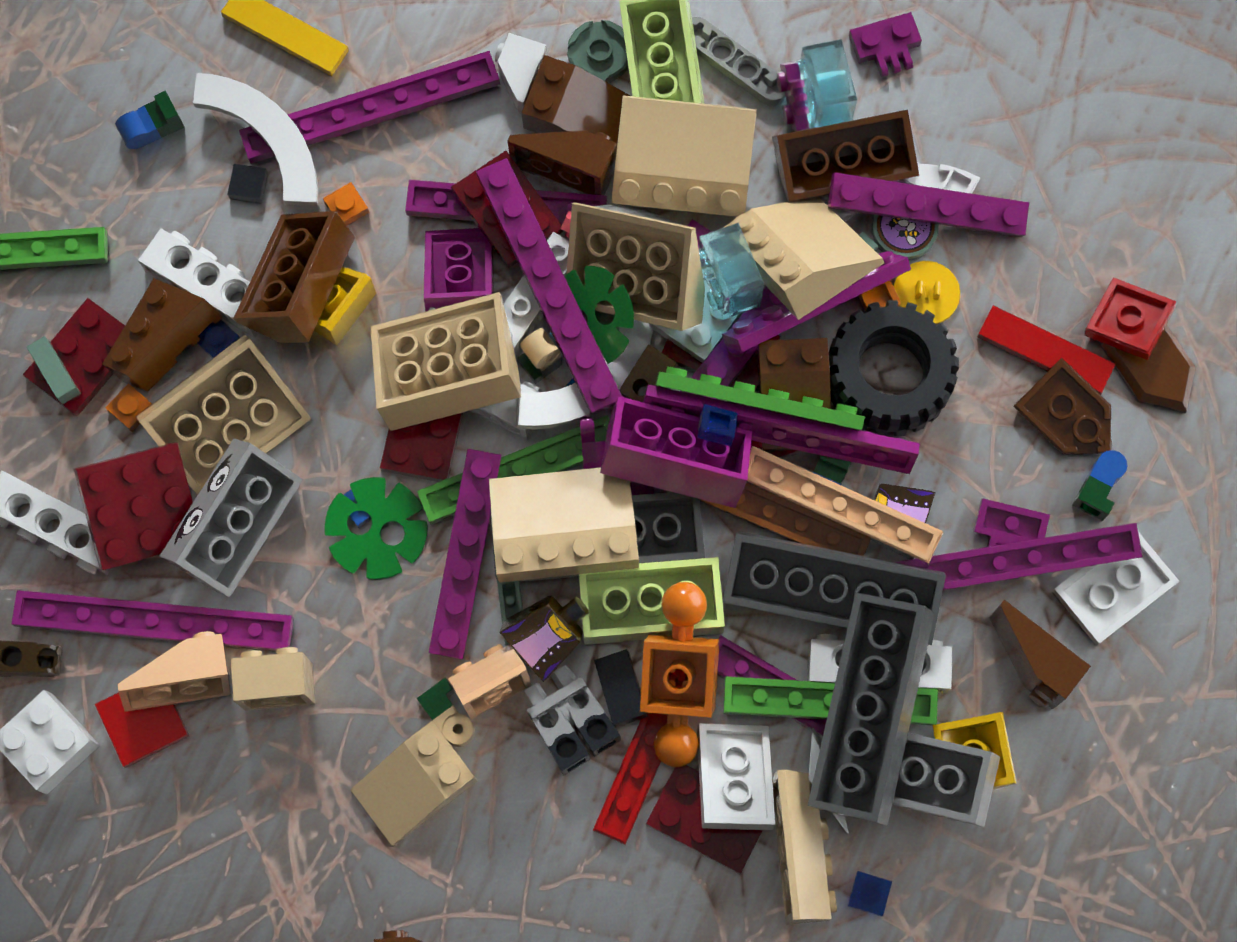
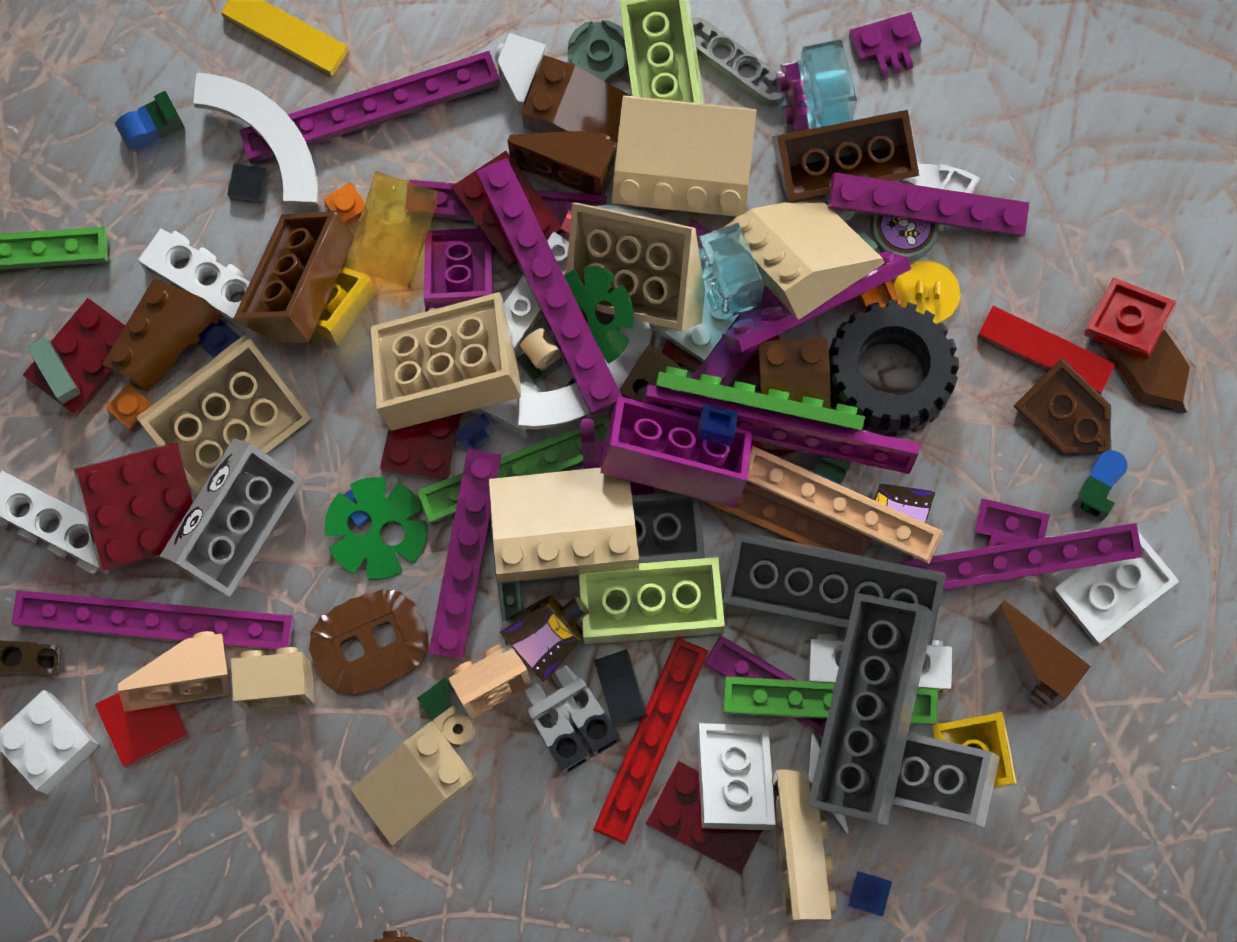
orange brick [640,582,719,767] -> none
none -> reddish brown piece [309,589,428,695]
none -> clear yellow plate [345,171,440,288]
none -> clear blue plate [455,413,493,451]

